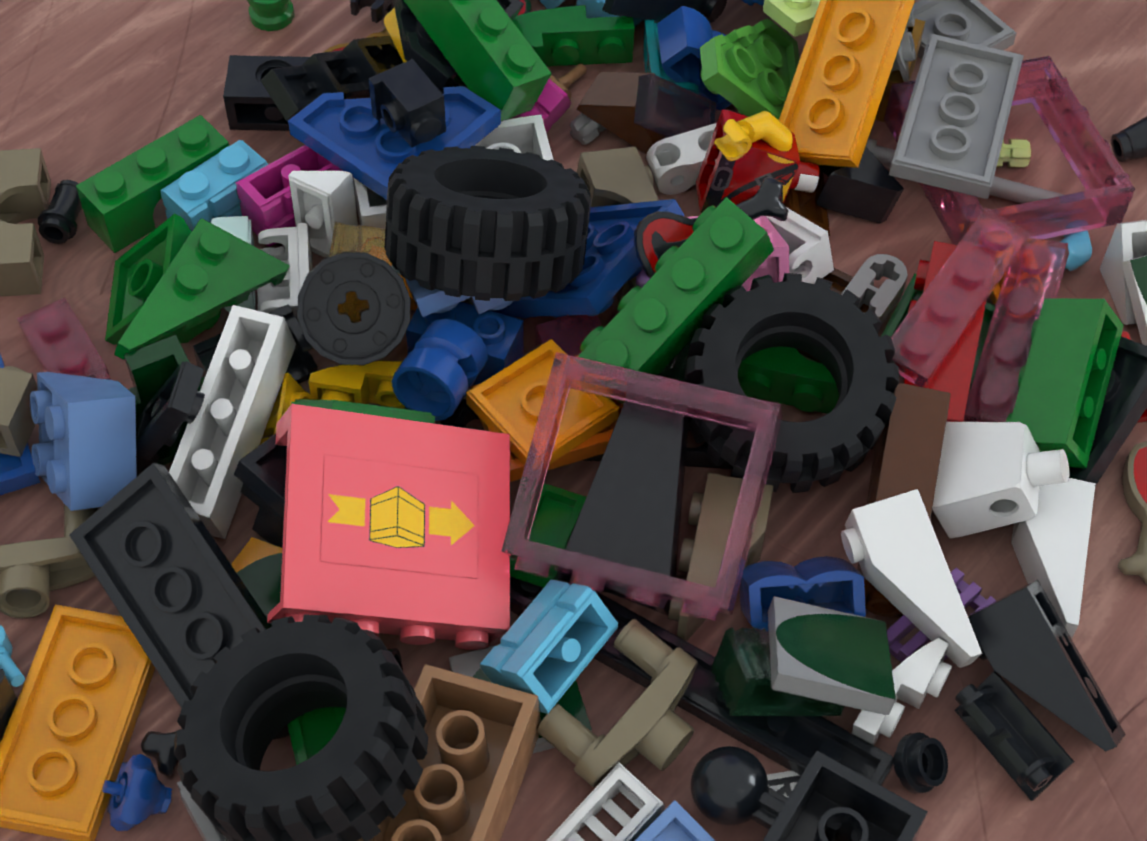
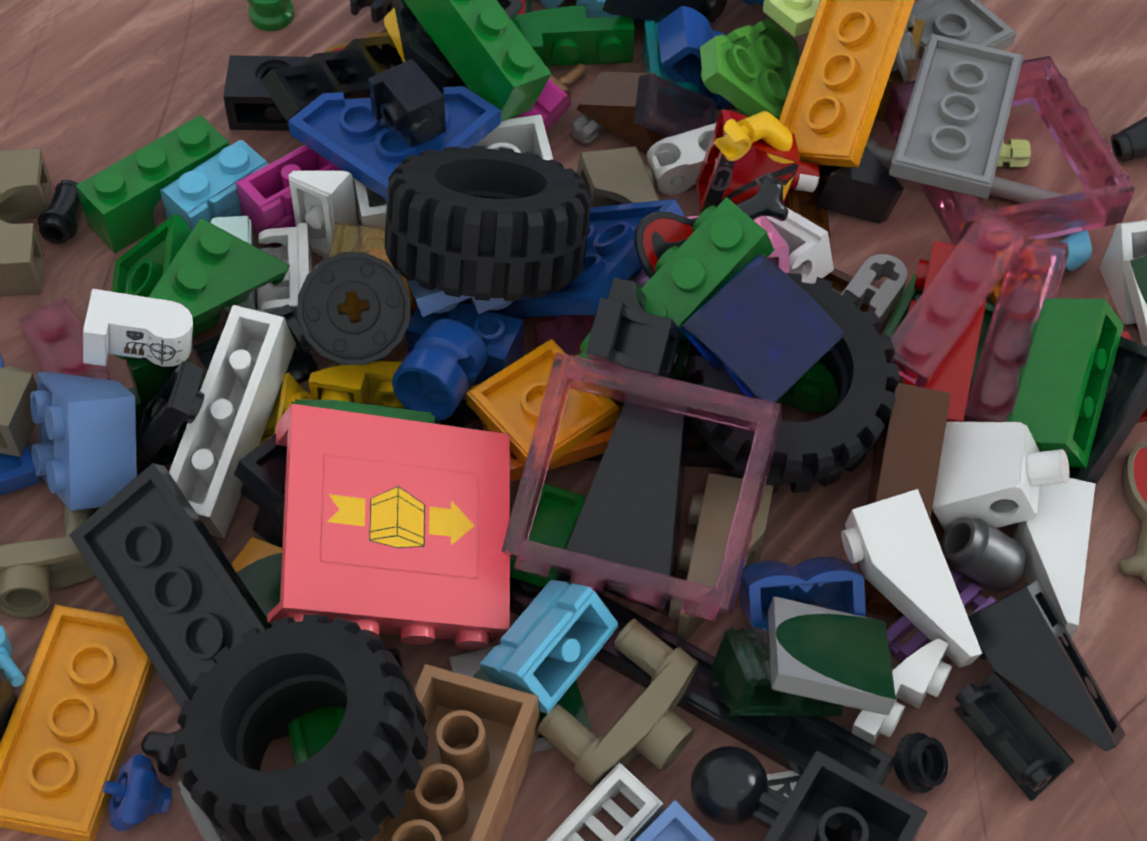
none -> white leg [83,289,193,367]
none -> black brick [586,278,682,386]
none -> clear blue slope [680,253,845,410]
none -> flat silver brick [941,518,1026,592]

